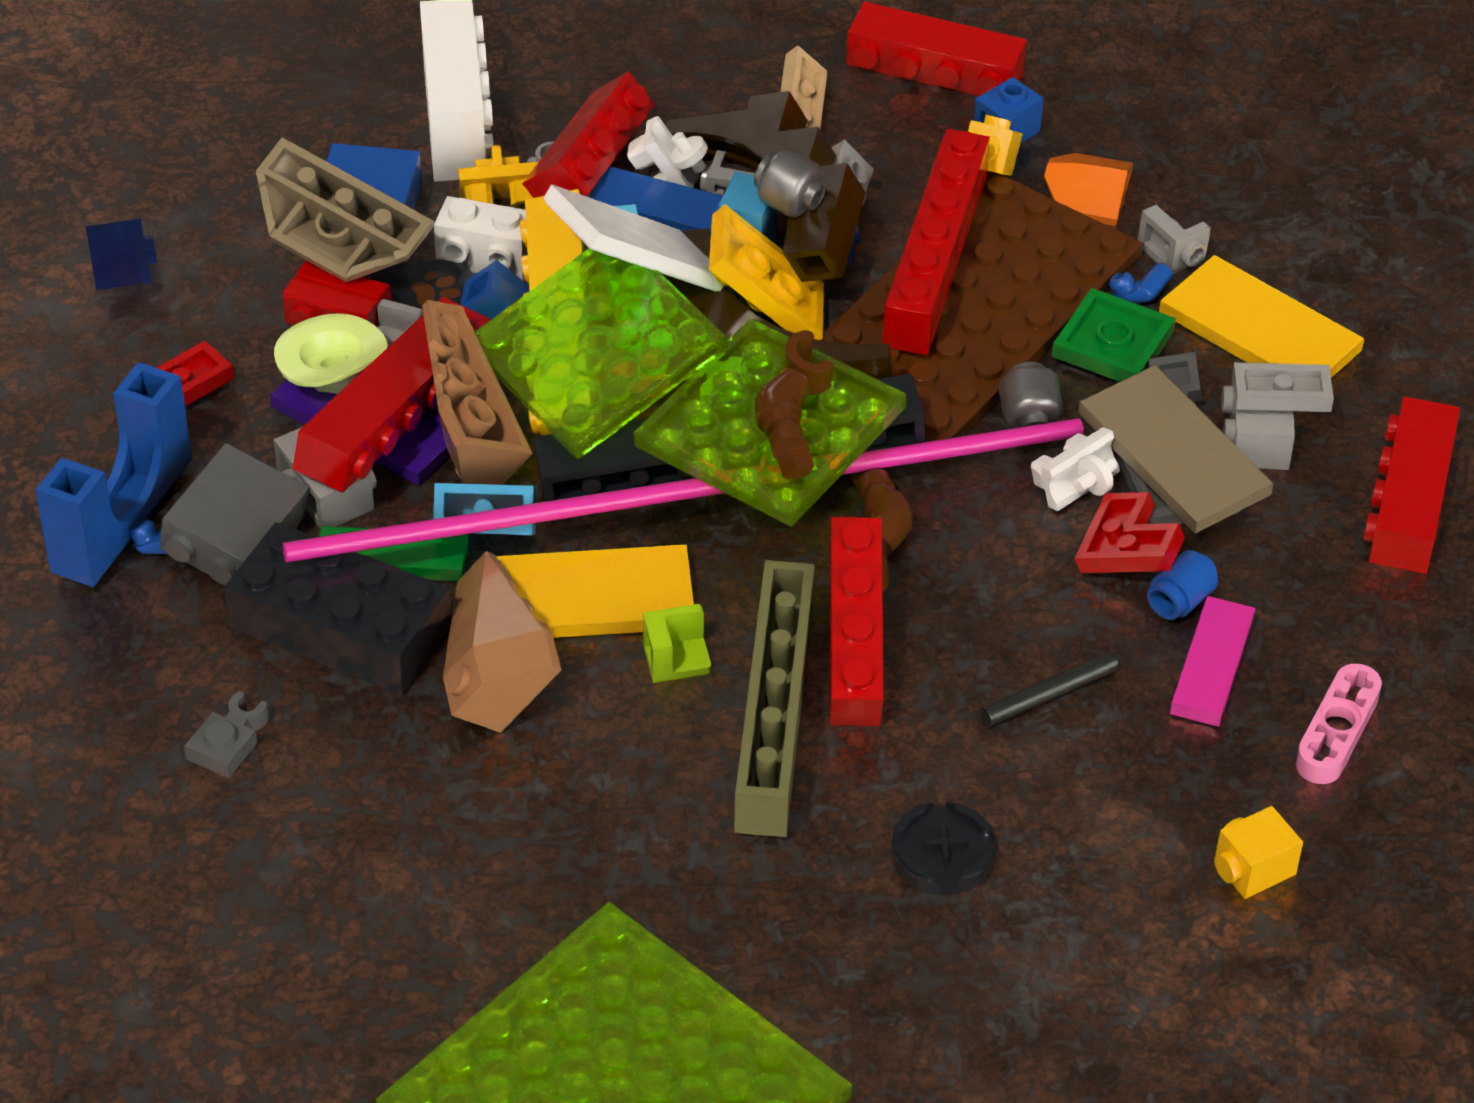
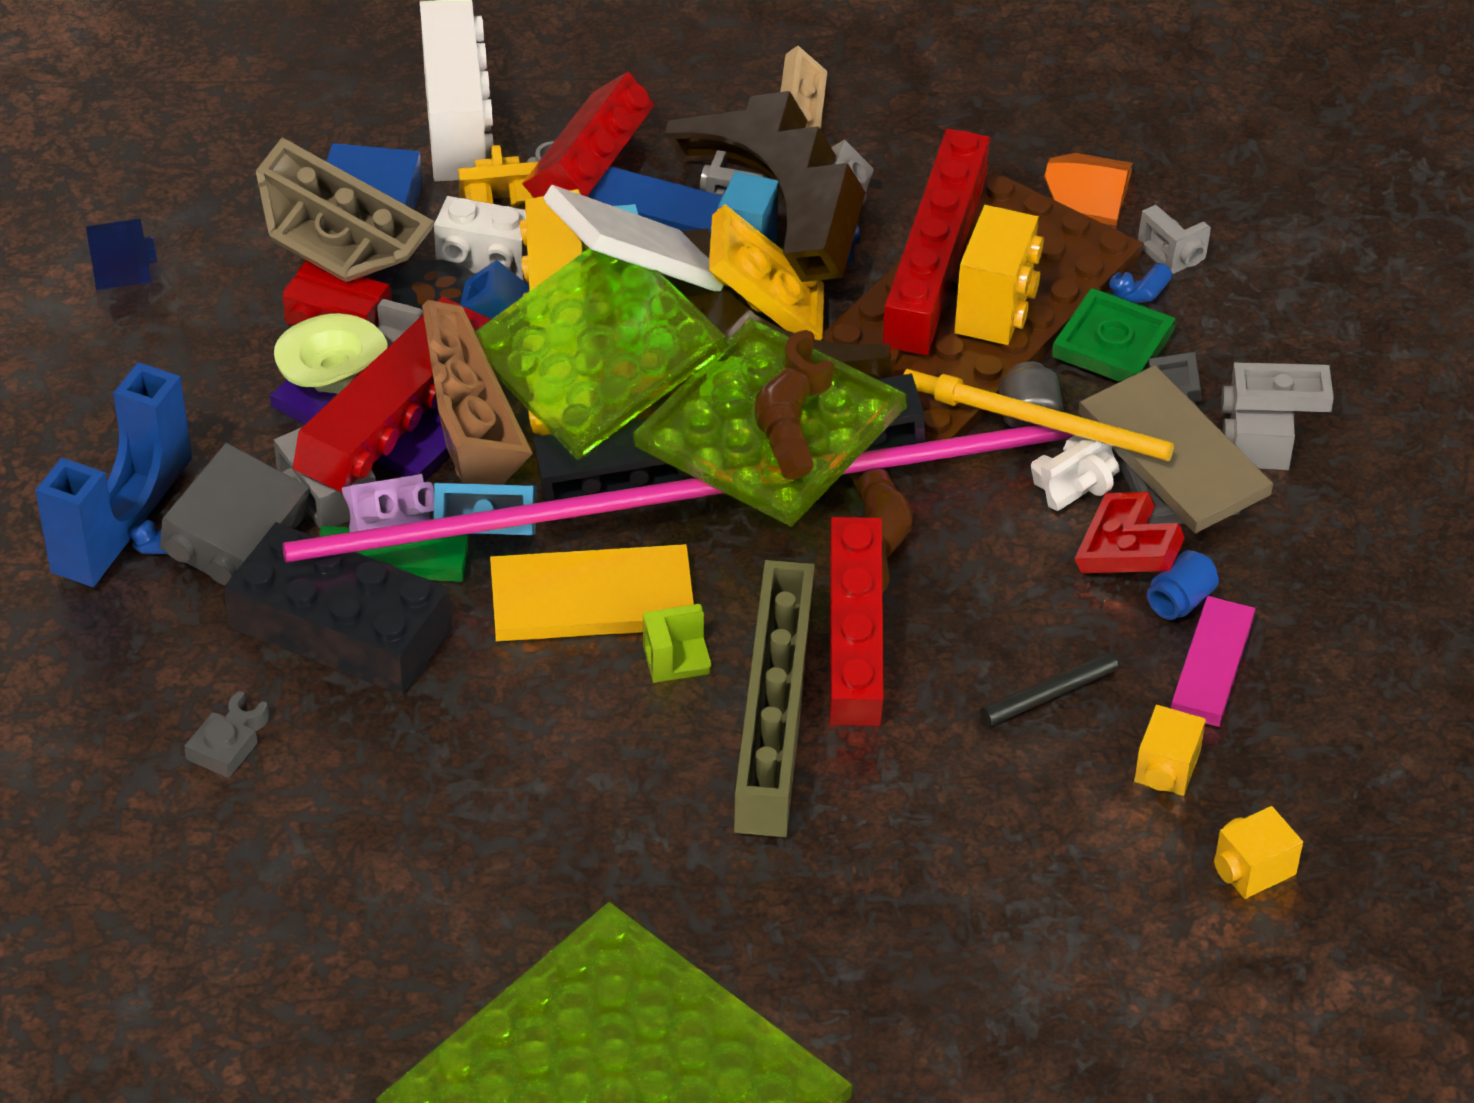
red plate [156,341,234,406] -> none
medium nougat wedge [443,551,562,733] -> none
white hips [627,116,708,188] -> none
flat silver head [754,149,826,217] -> none
red brick [846,1,1027,96] -> none
black tile [891,802,996,896] -> none
yellow brick [968,115,1023,176] -> none
blue brick [974,77,1044,144] -> none
yellow tile [1159,255,1365,378] -> none
bright pink beam [1296,664,1382,784] -> none
red brick [1363,396,1461,574] -> none
none -> lavender hips [342,474,434,532]
none -> yellow bar [903,369,1174,461]
none -> yellow brick [955,205,1044,345]
none -> yellow brick [1134,705,1206,796]

